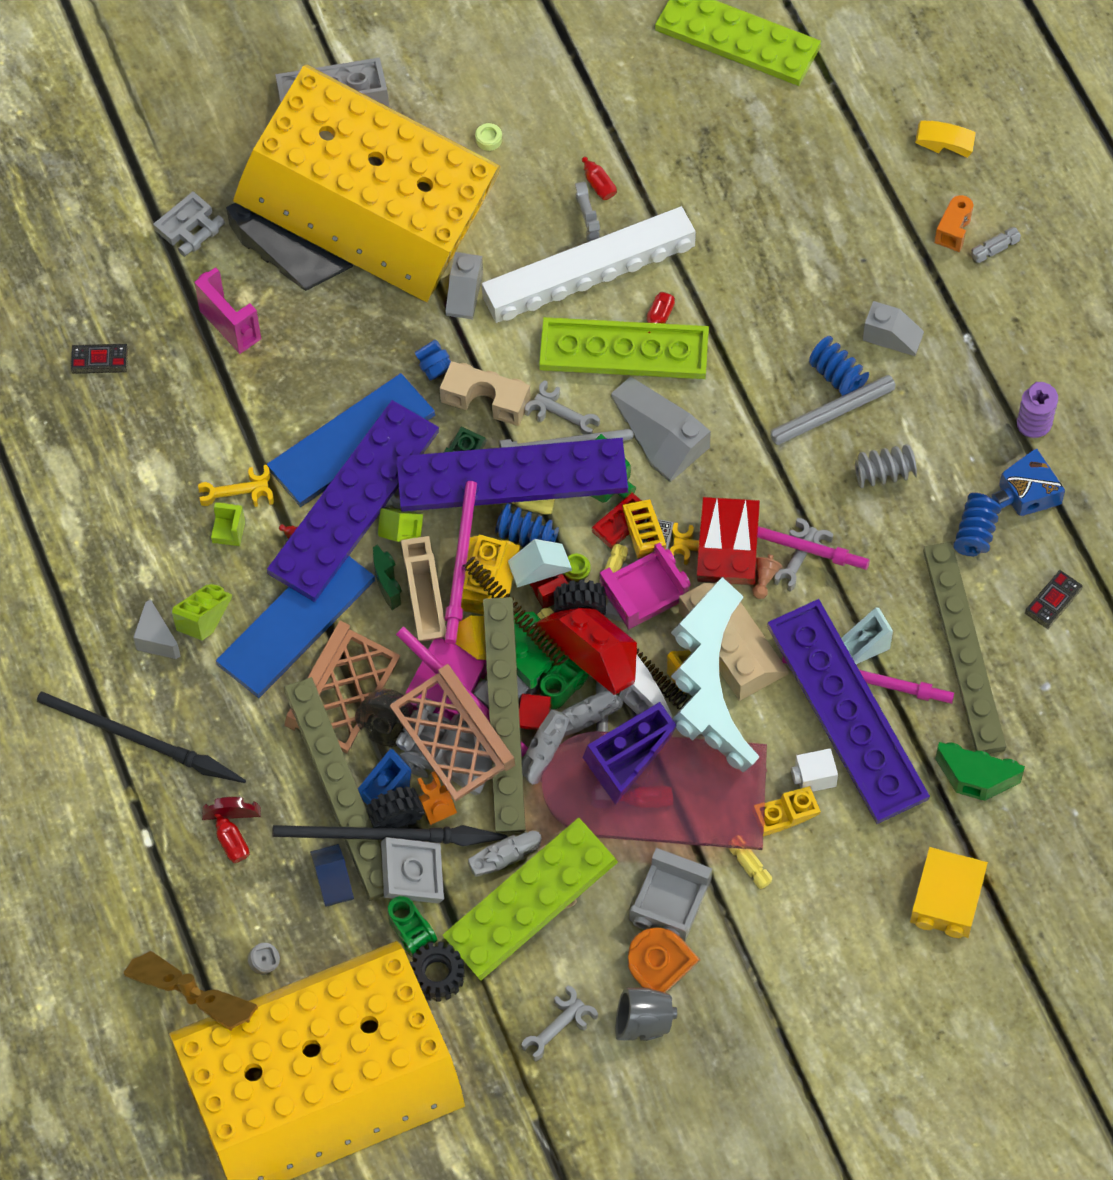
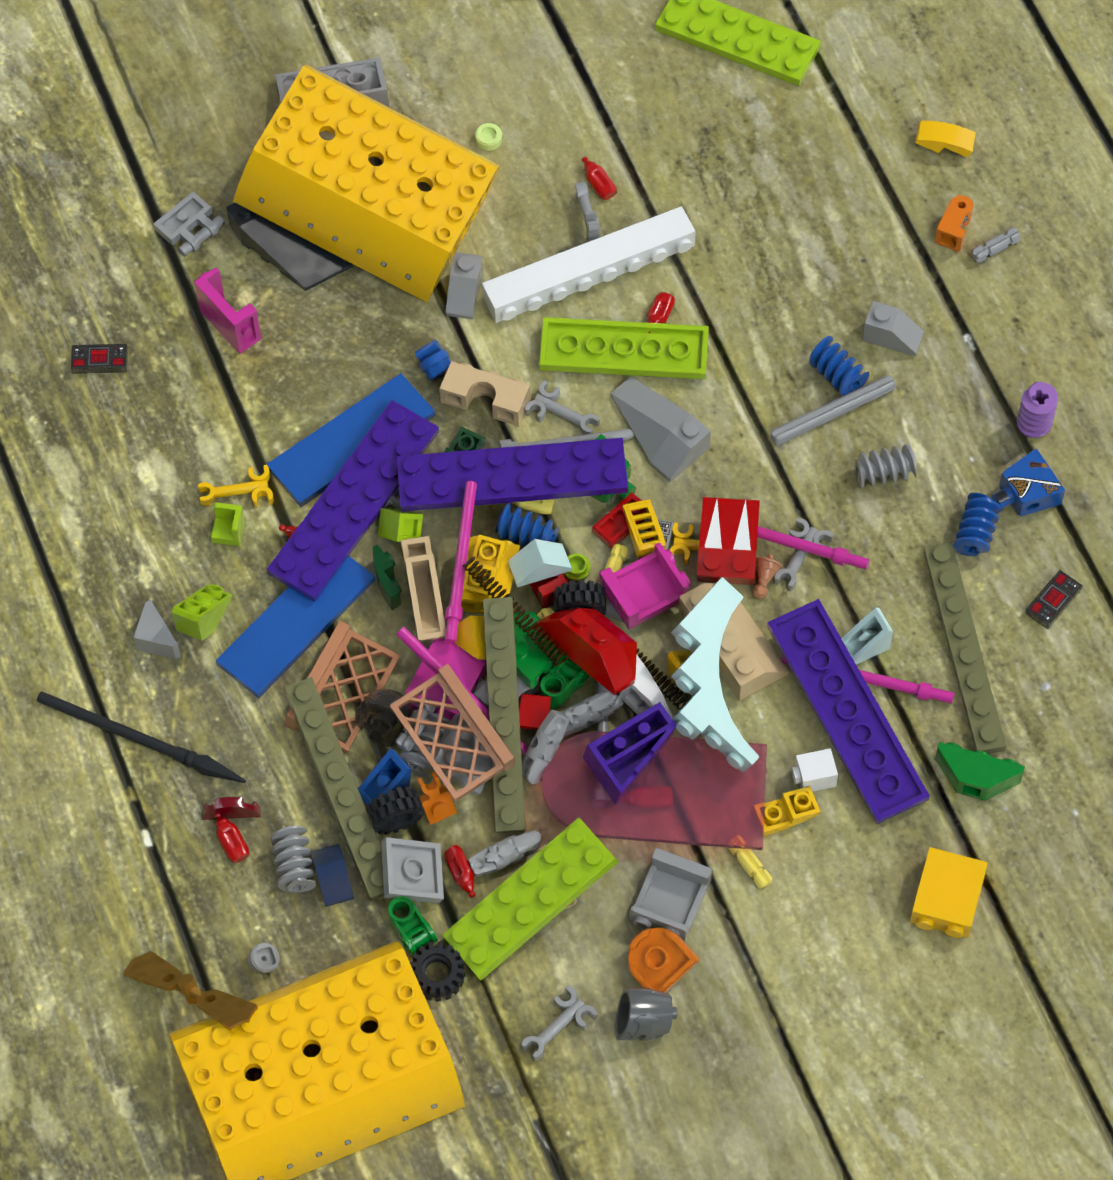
black piece [272,825,508,847] -> none
none -> light grey piece [271,826,316,893]
none -> red piece [444,845,476,898]

